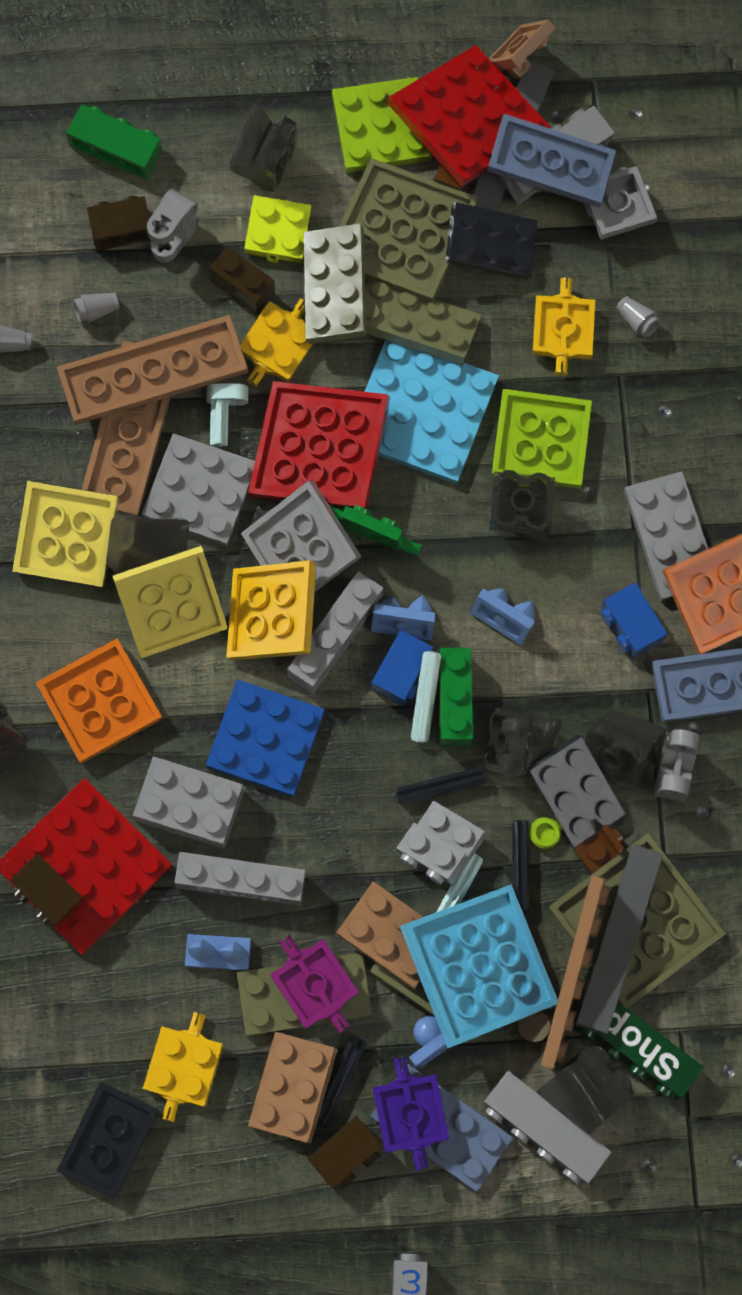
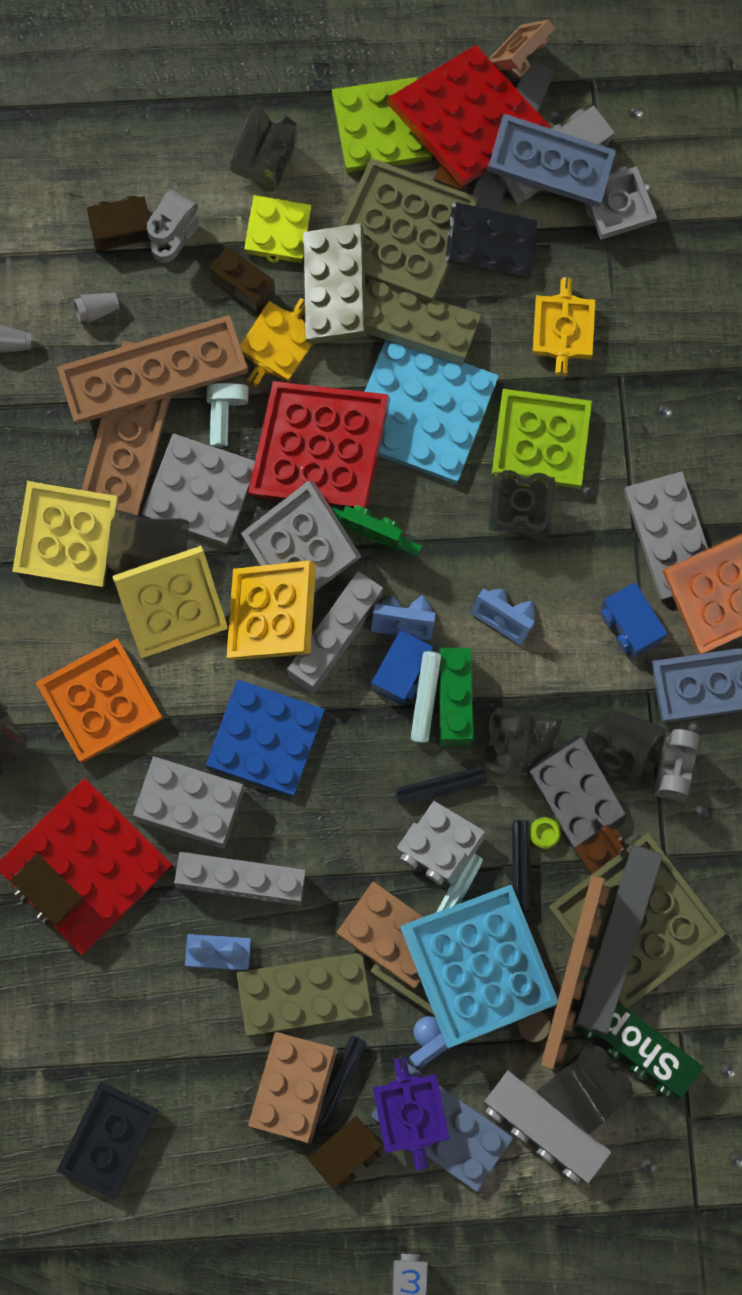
green brick [66,104,163,180] -> none
yellow plate [143,1012,224,1122] -> none
magenta plate [270,935,359,1034] -> none
light grey cone [616,296,660,338] -> none

